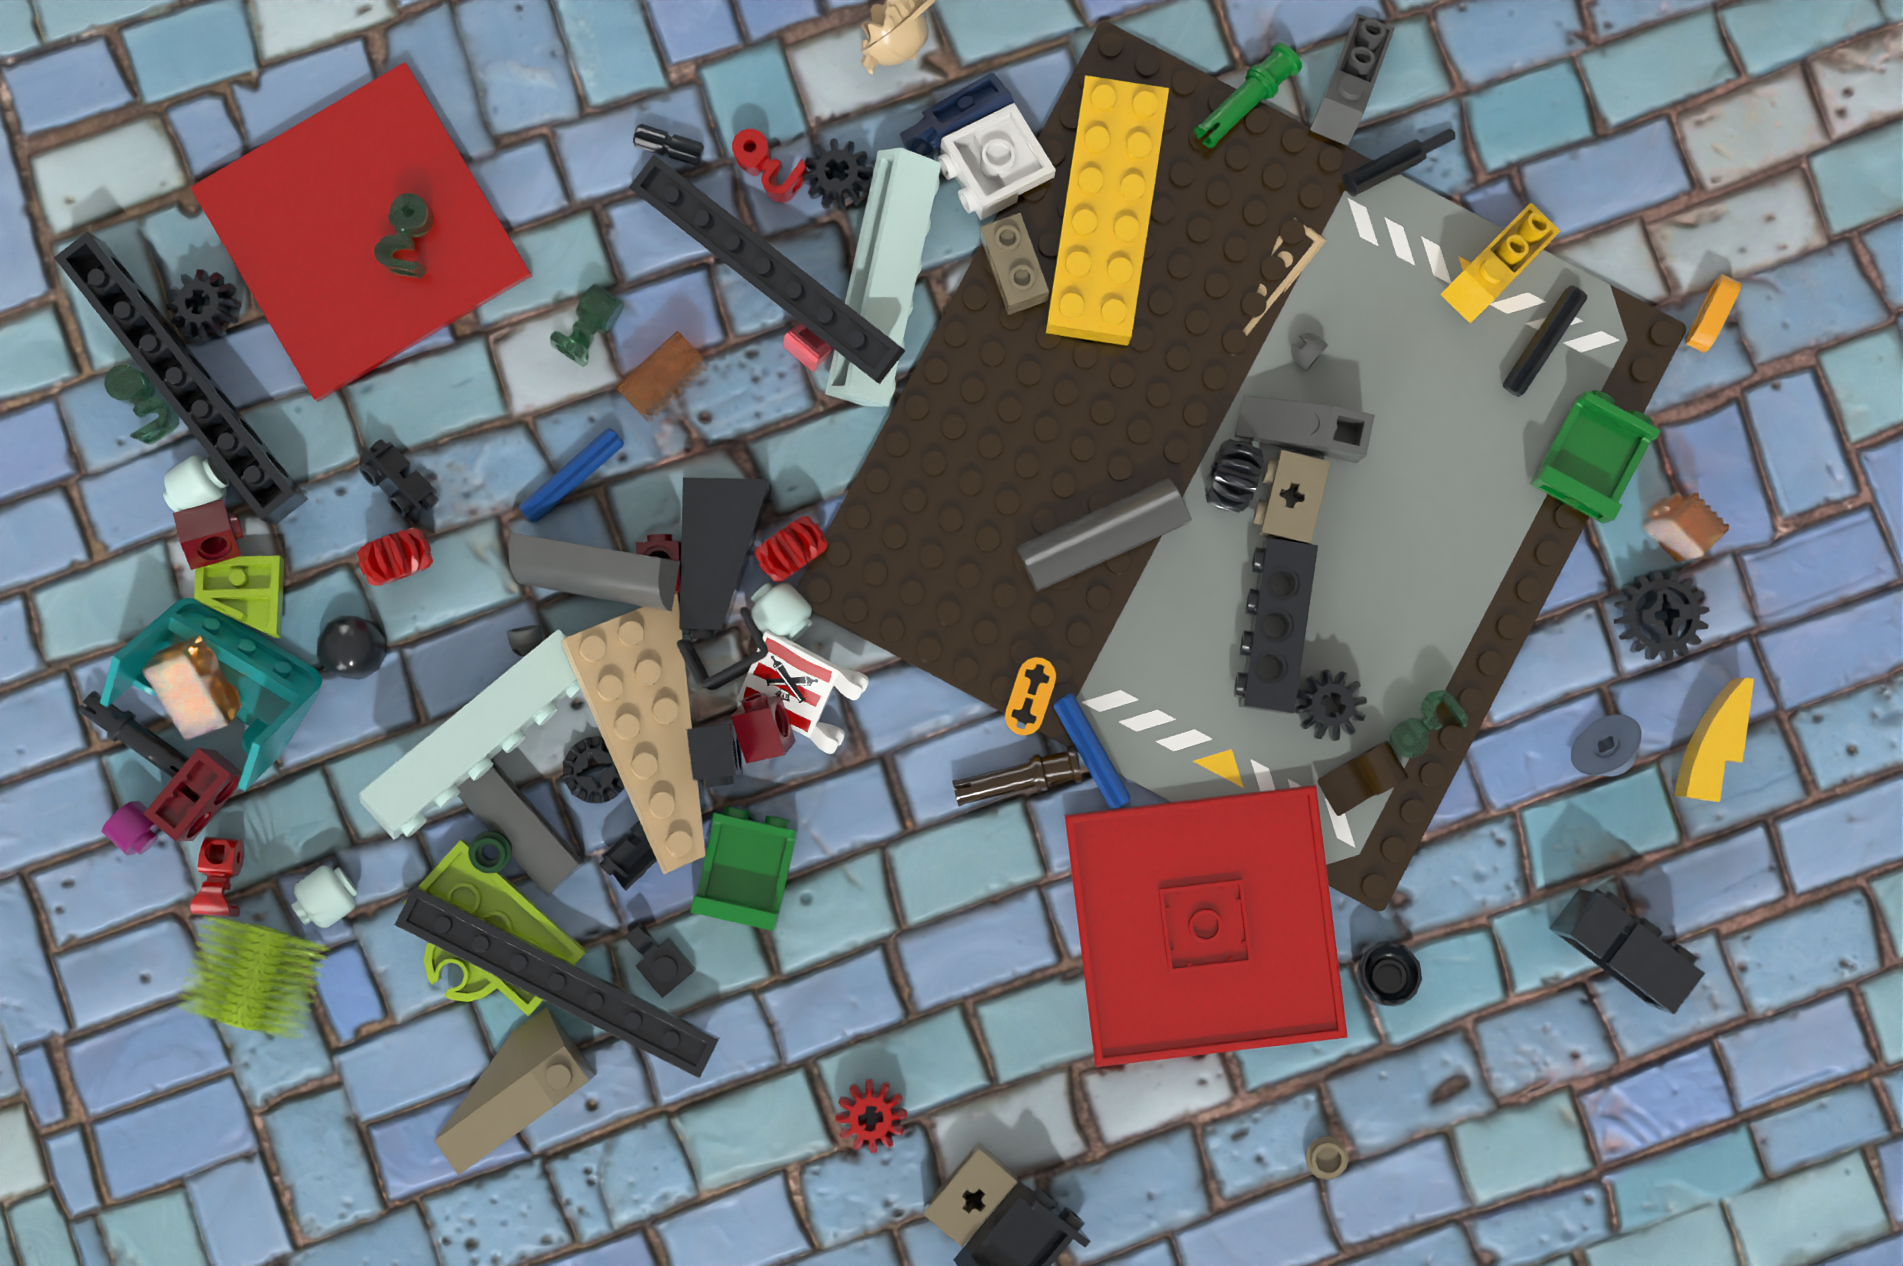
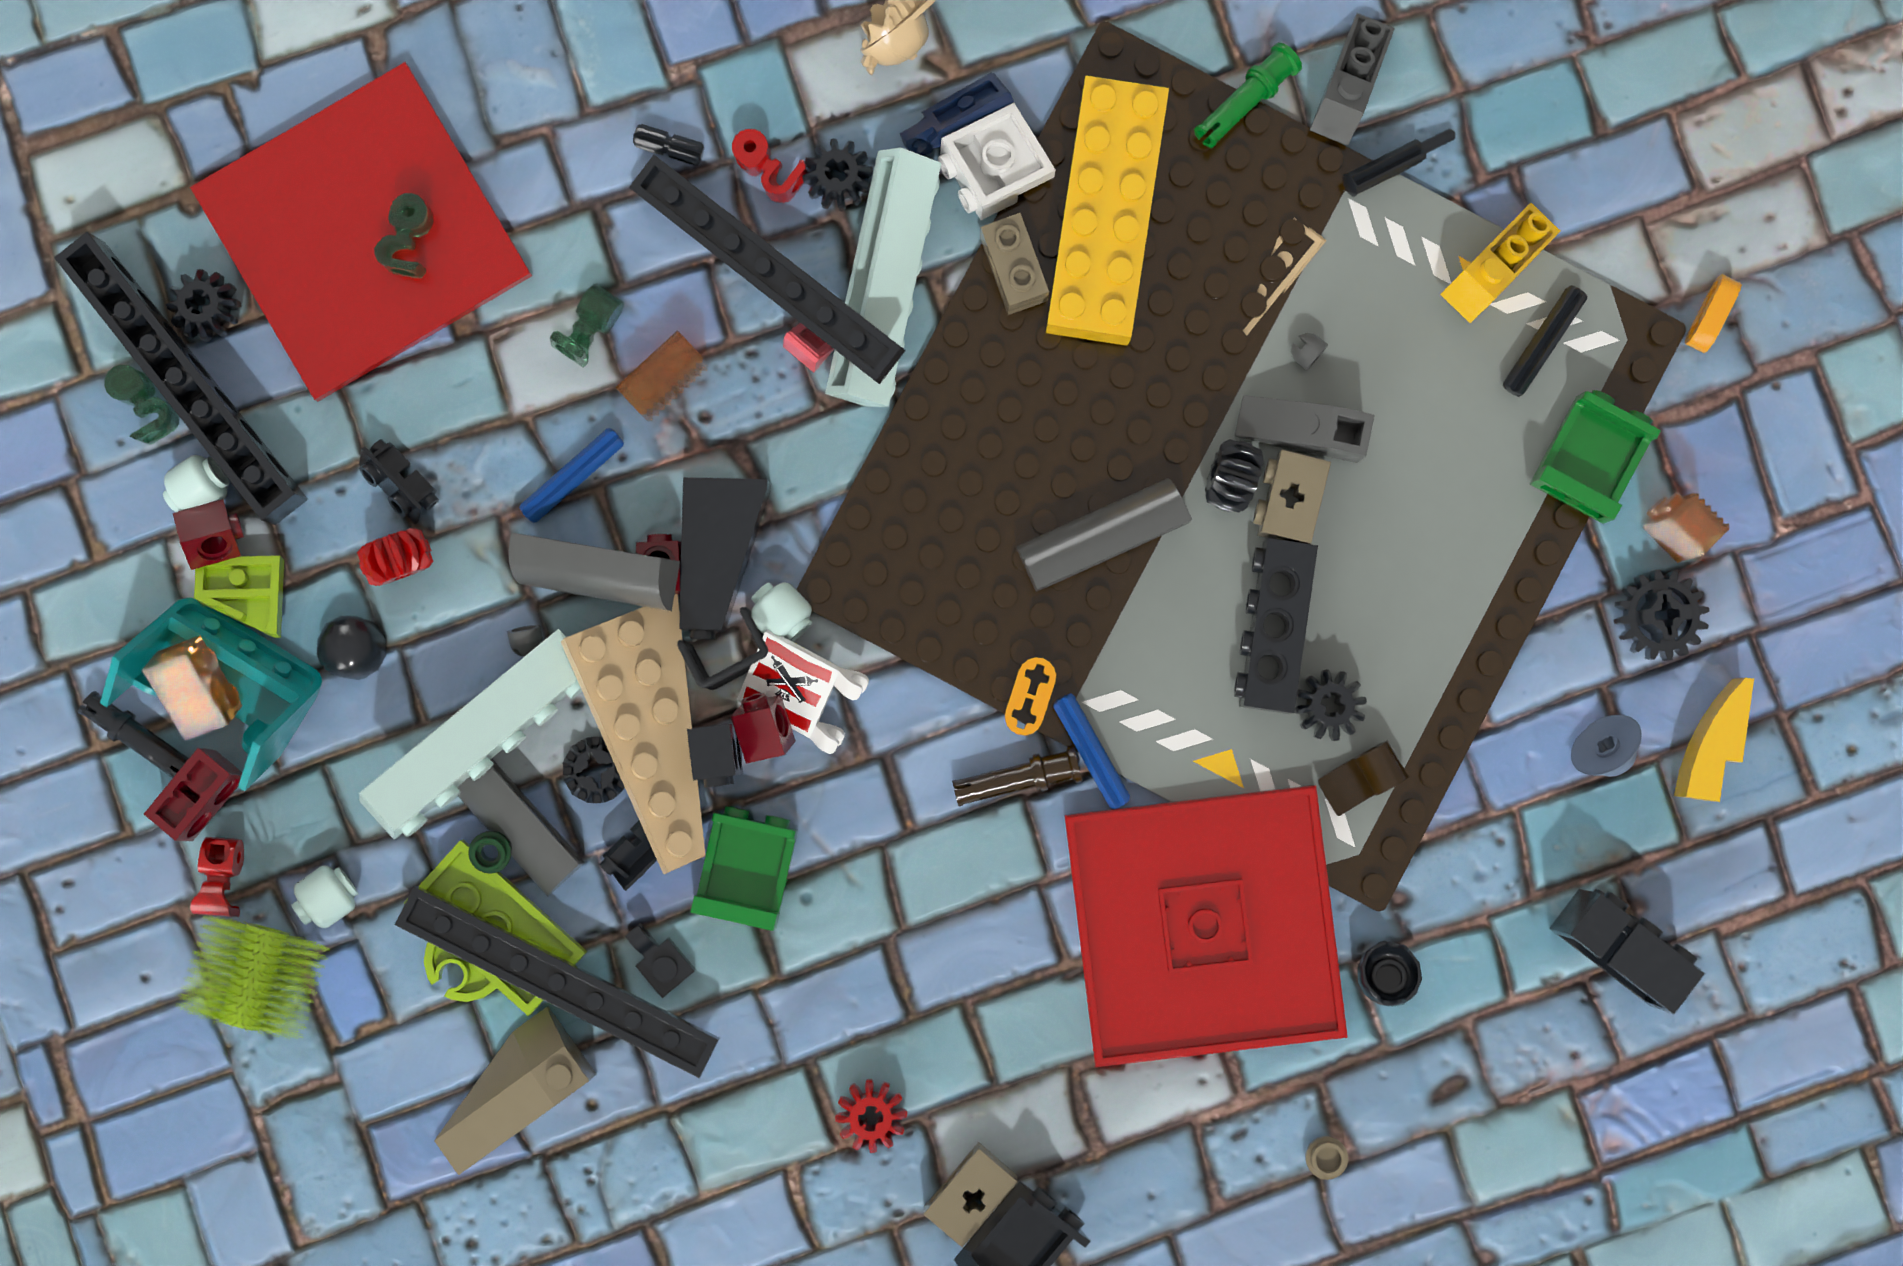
magenta plate [101,801,159,855] -> none
red gear [754,516,828,582] -> none
clear green leg [1390,690,1469,758] -> none

